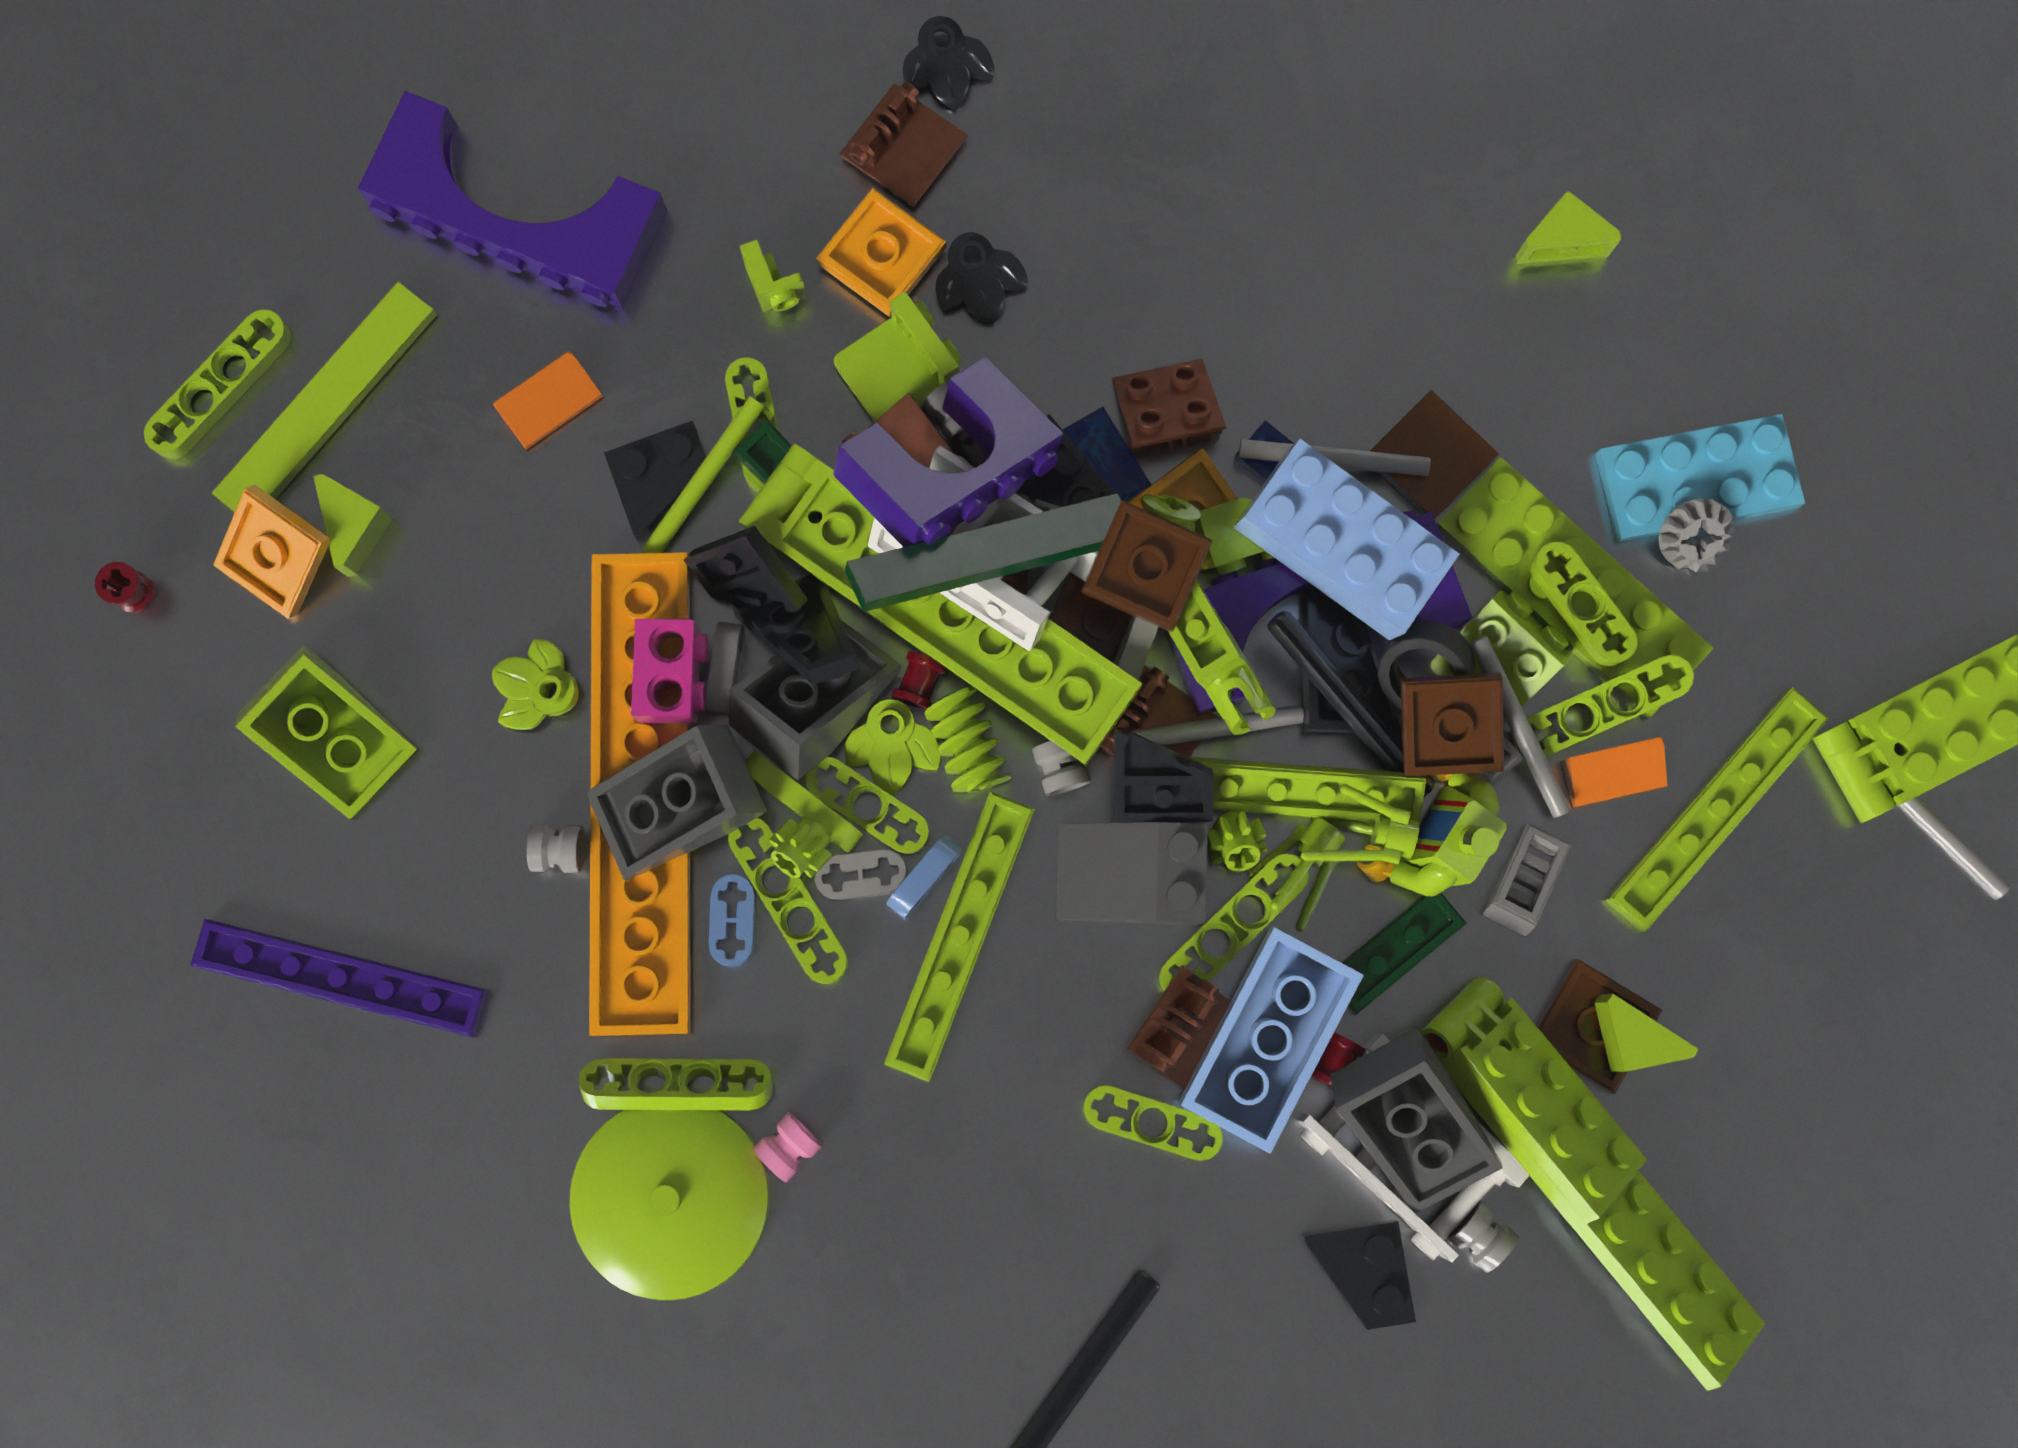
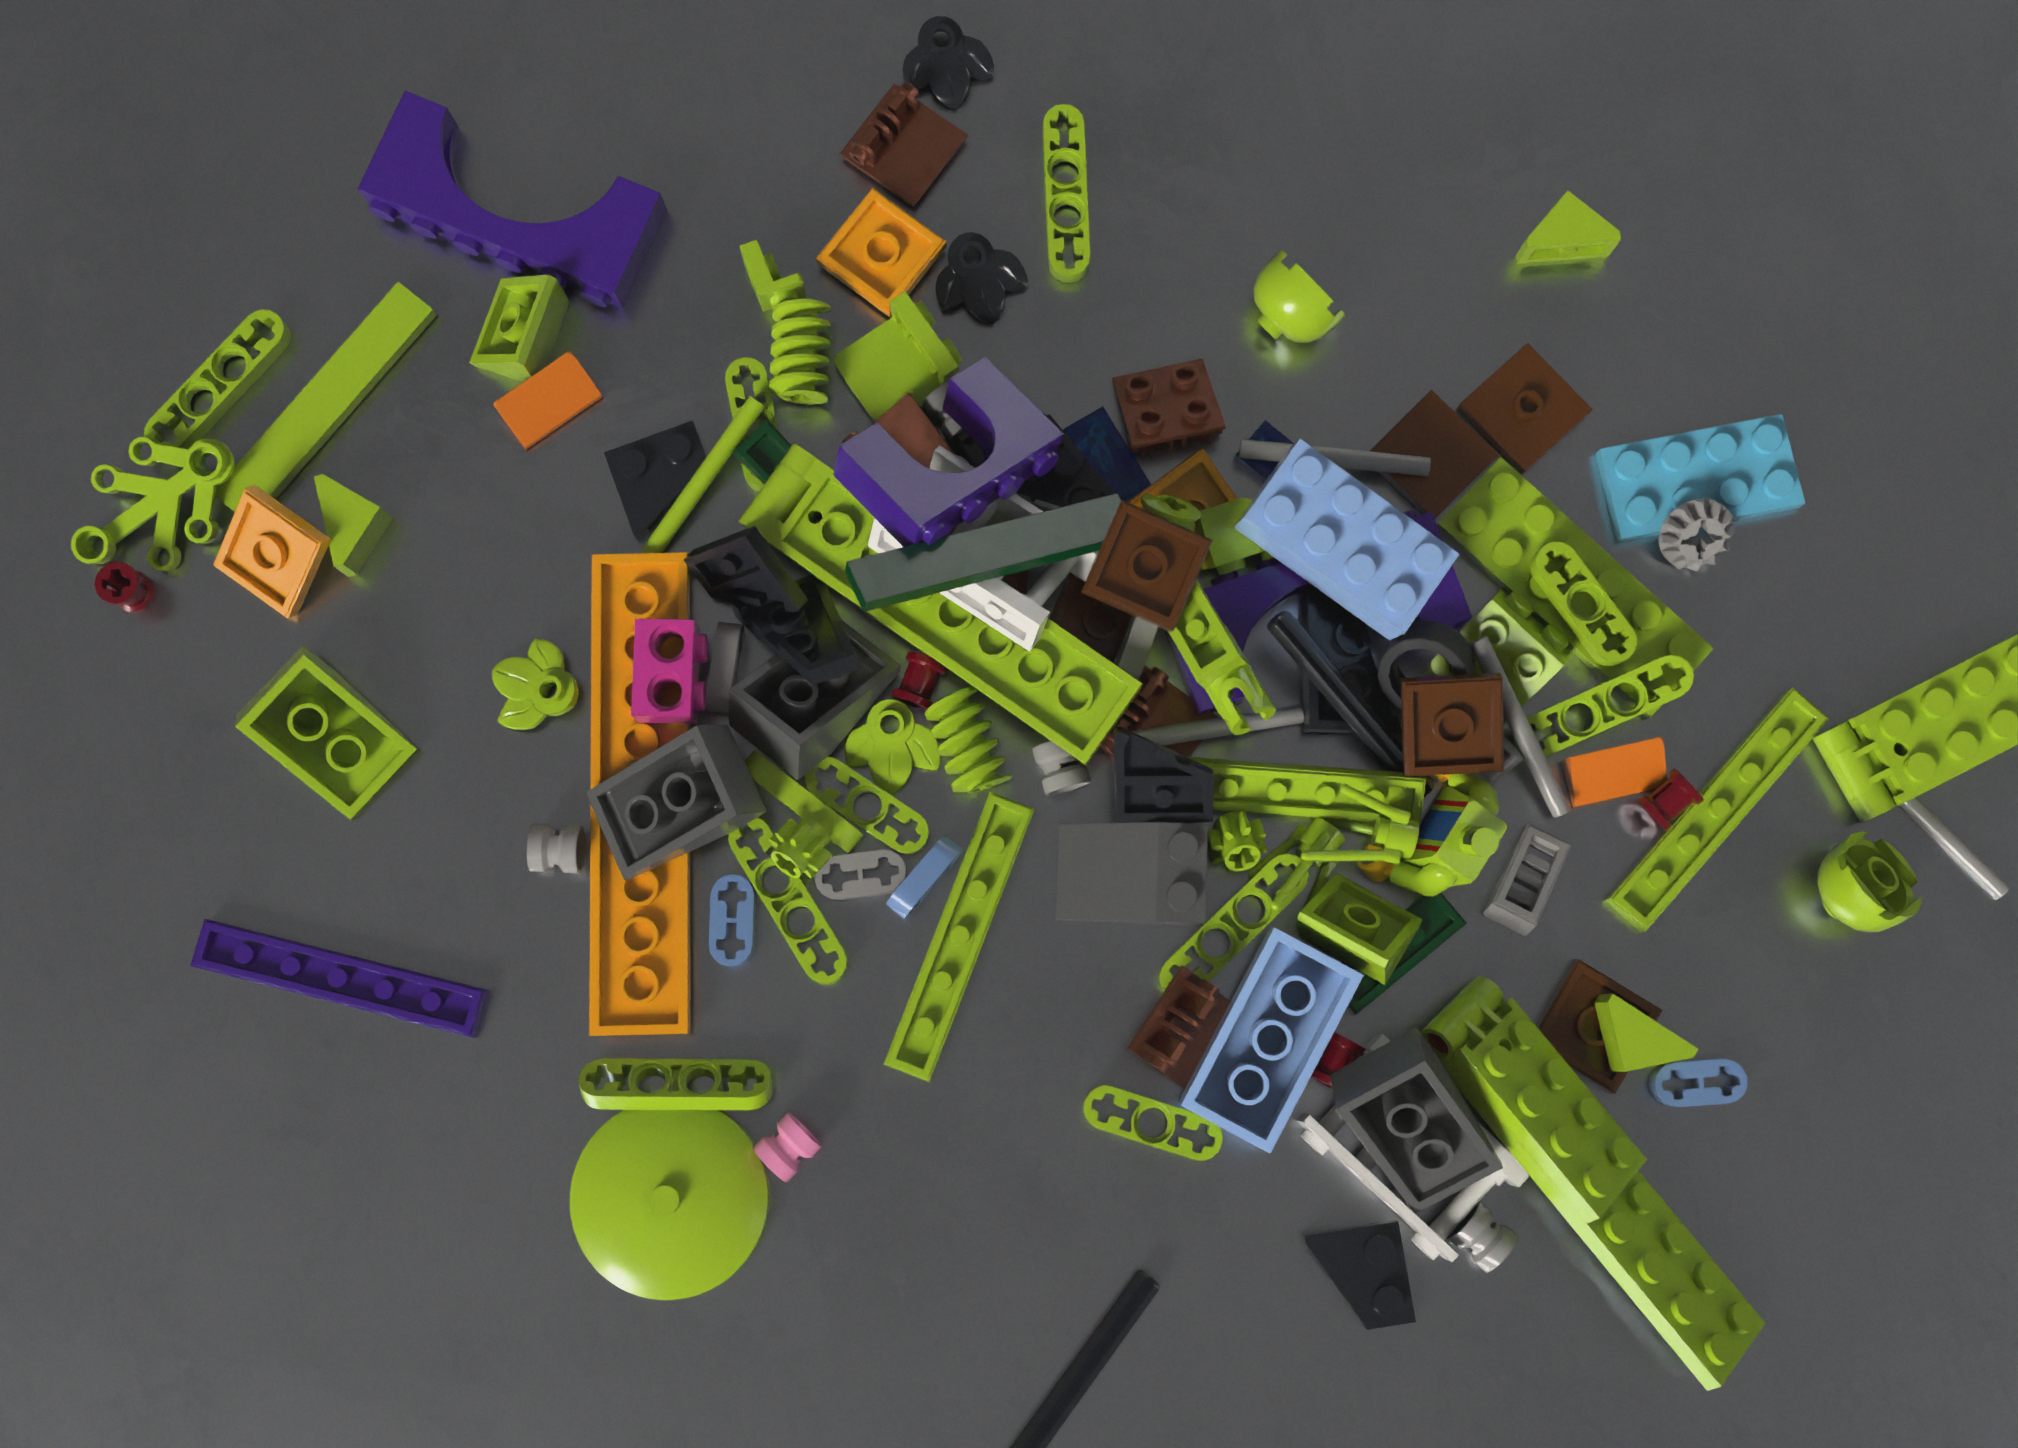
none -> lime plant [71,437,234,571]
none -> lime slope [469,275,570,382]
none -> lime piece [769,298,832,405]
none -> lime beam [1043,104,1090,284]
none -> lime cylinder [1254,249,1346,343]
none -> lime slope [1297,873,1423,985]
none -> reddish brown plate [1457,343,1593,475]
none -> dark red bush [1637,768,1704,831]
none -> medium blue beam [1648,1059,1748,1107]
none -> lime cylinder [1818,831,1922,932]

